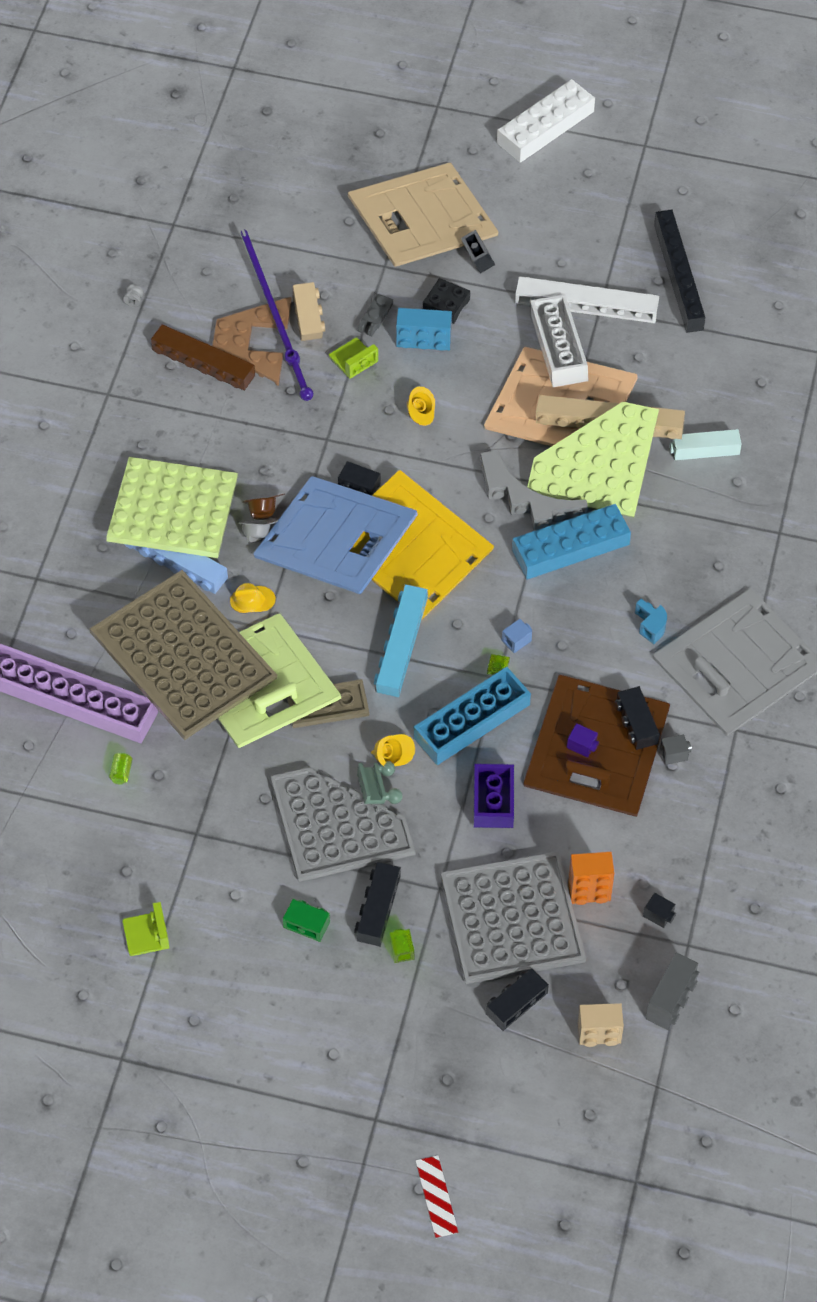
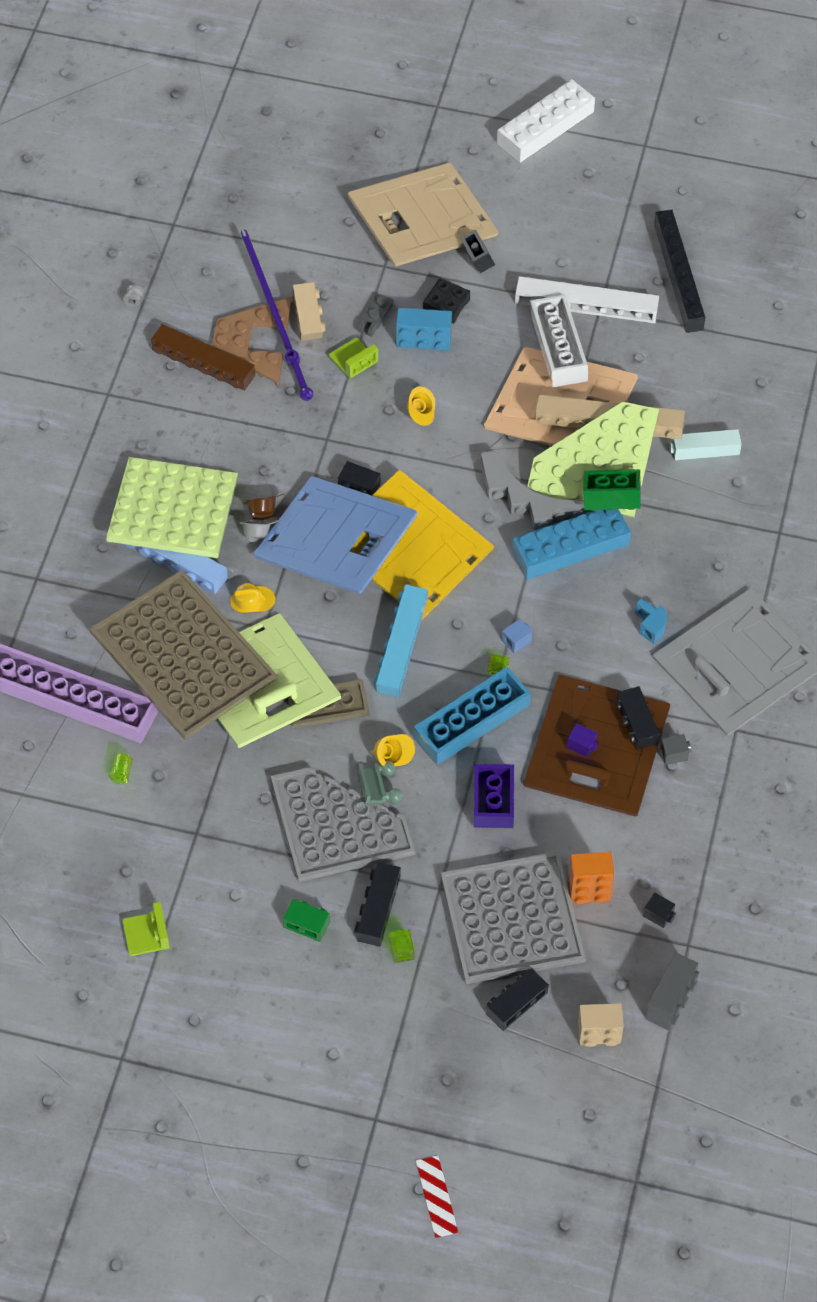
none -> green brick [583,469,641,511]

